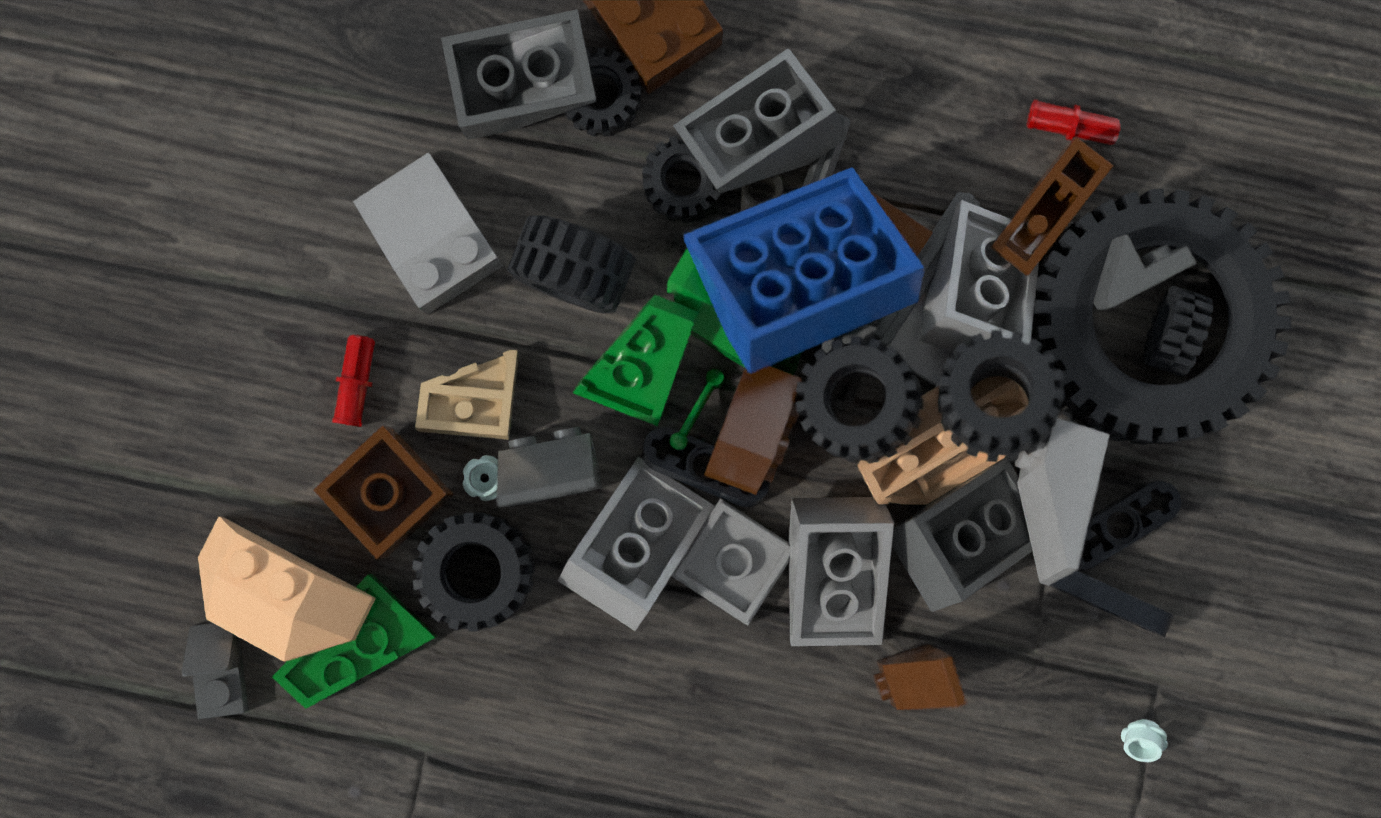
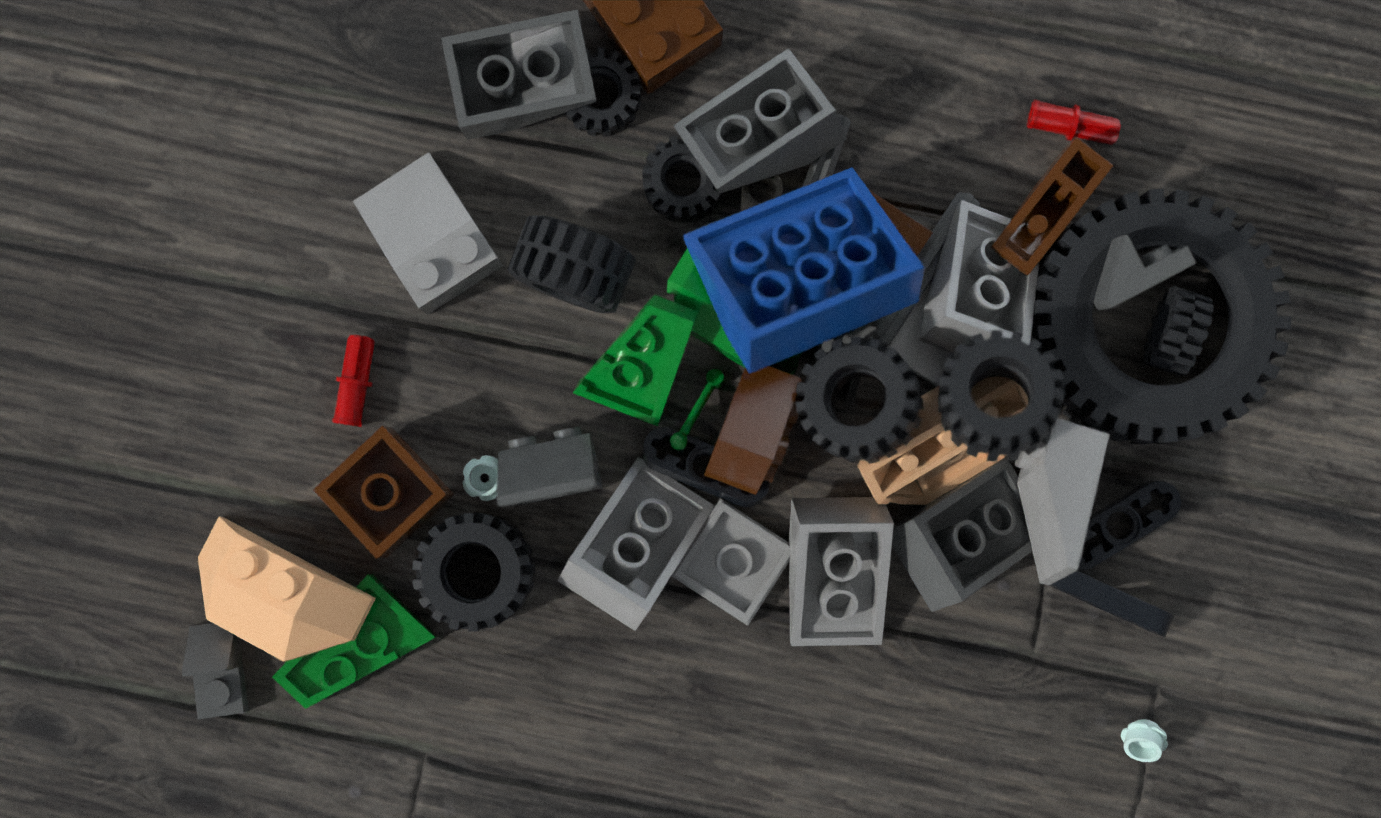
tan wing [415,350,519,440] -> none
reddish brown slope [873,644,967,710] -> none

